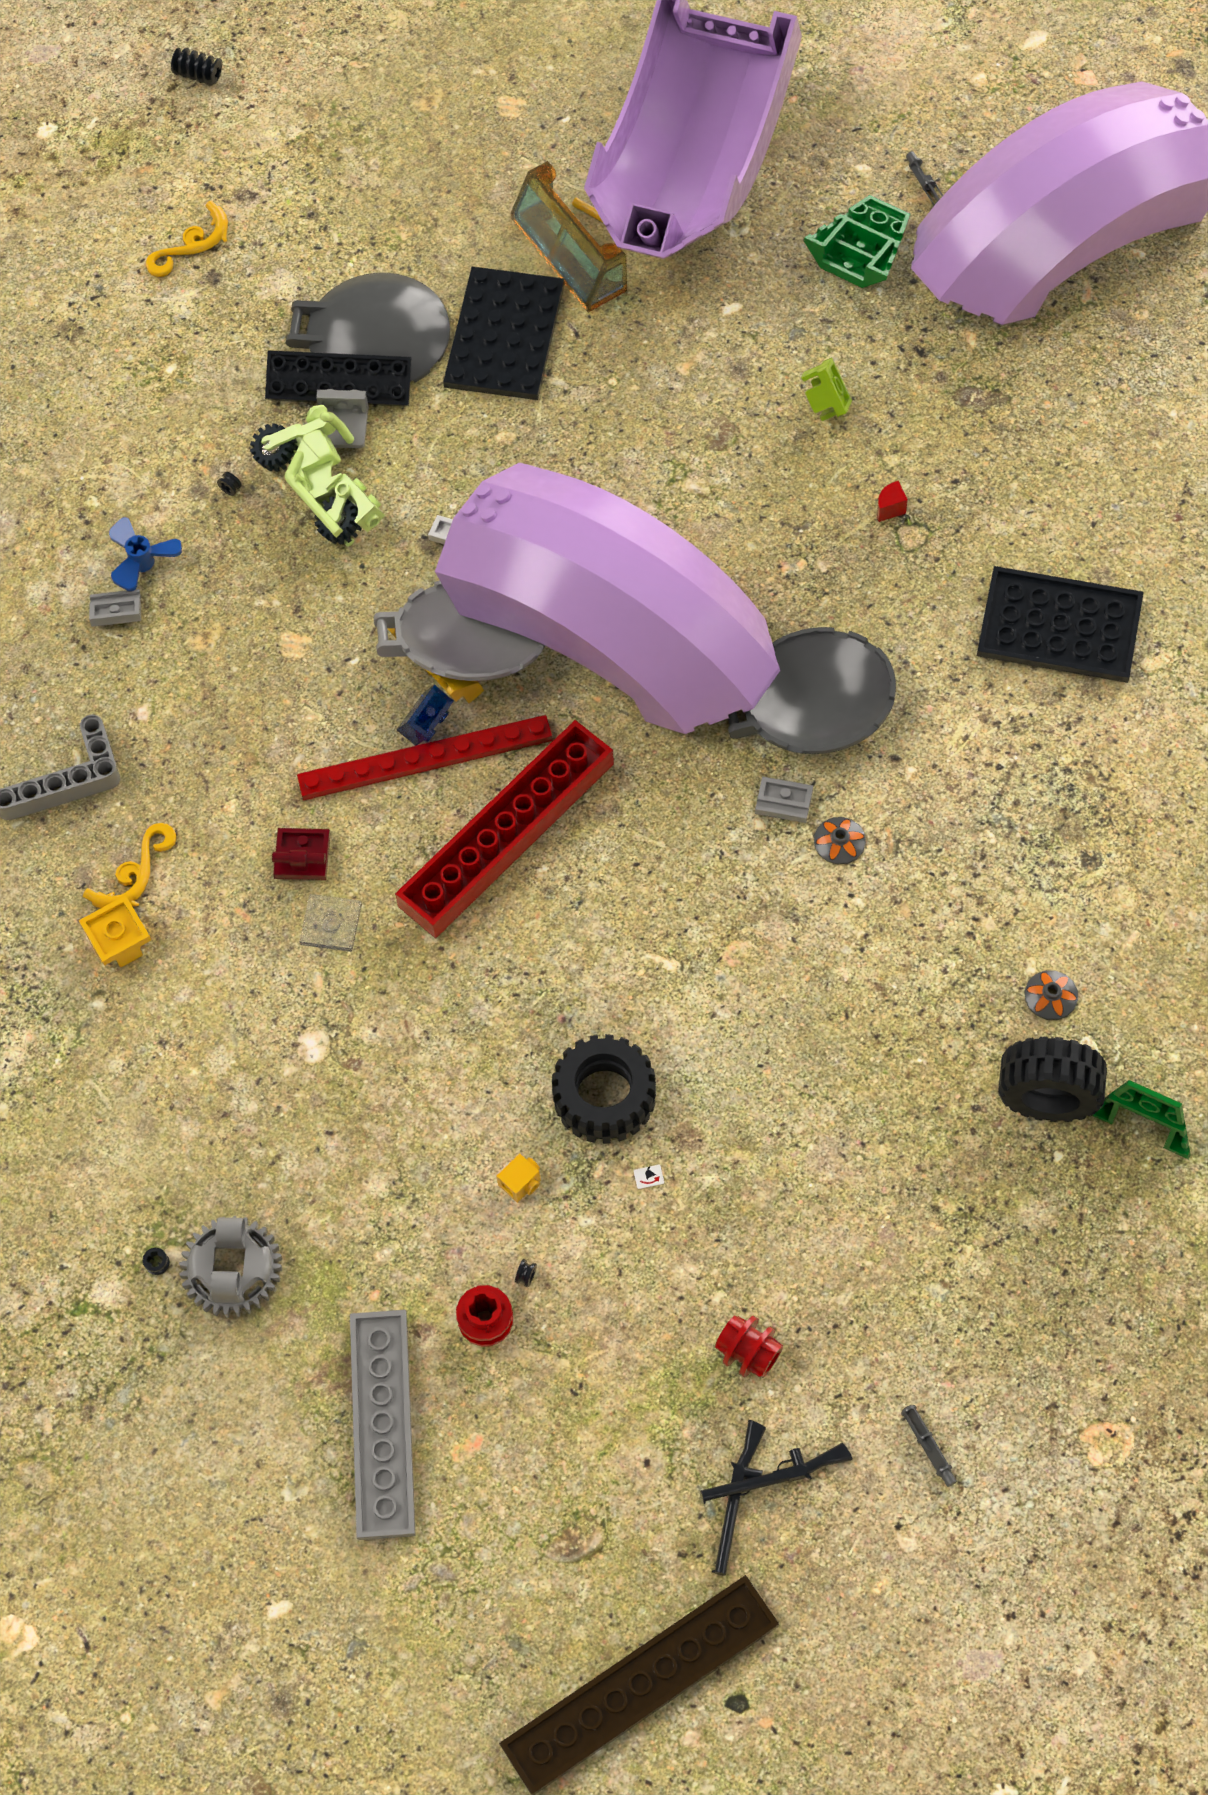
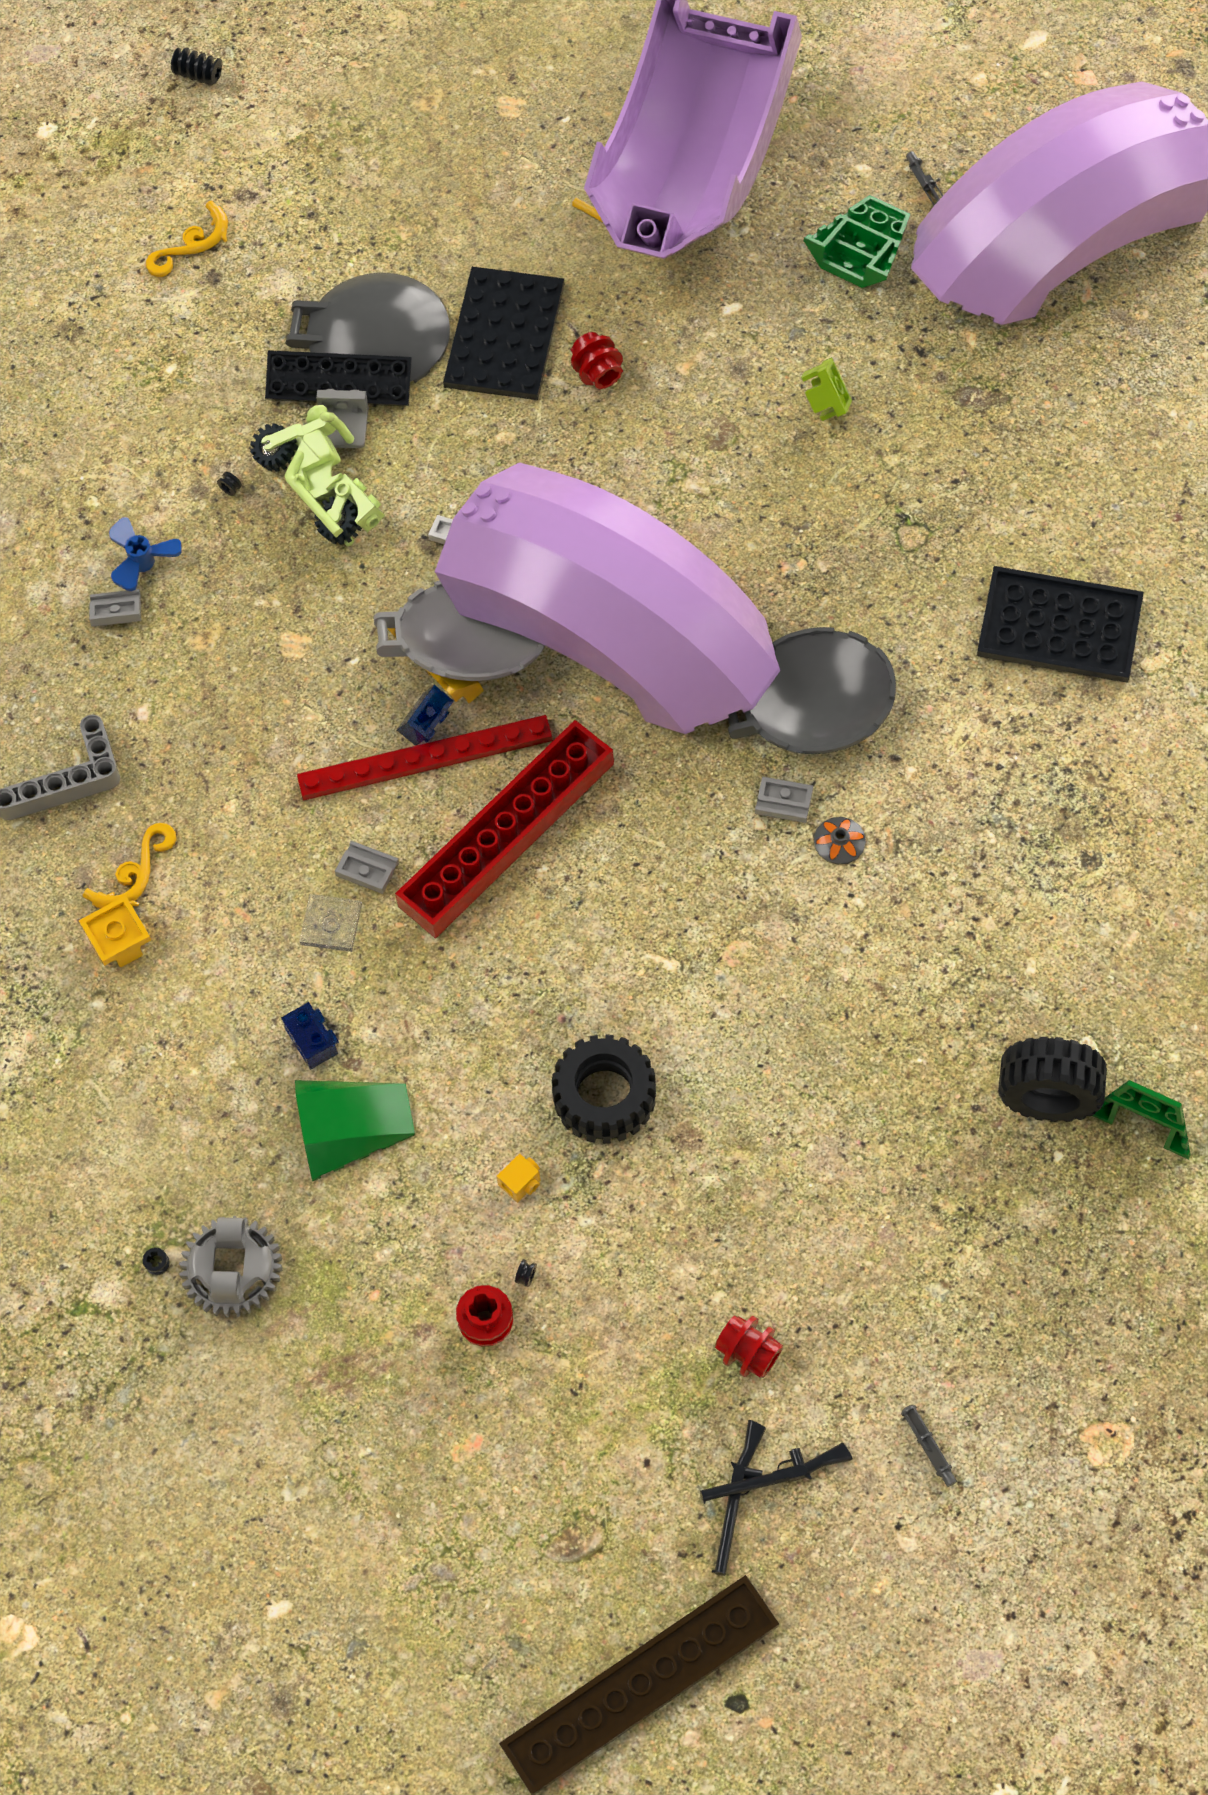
dark red plate [272,828,331,880] -> none
light grey plate [350,1310,416,1540] -> none
windscreen [511,161,627,313] -> none
white sticker [634,1165,664,1189] -> none
red brick [877,480,908,522] -> none
dark grey dish [1025,970,1078,1020] -> none
none -> clear blue brick [281,1002,339,1070]
none -> green wedge [295,1080,415,1182]
none -> light grey plate [335,841,399,894]
none -> red piece [570,332,624,389]

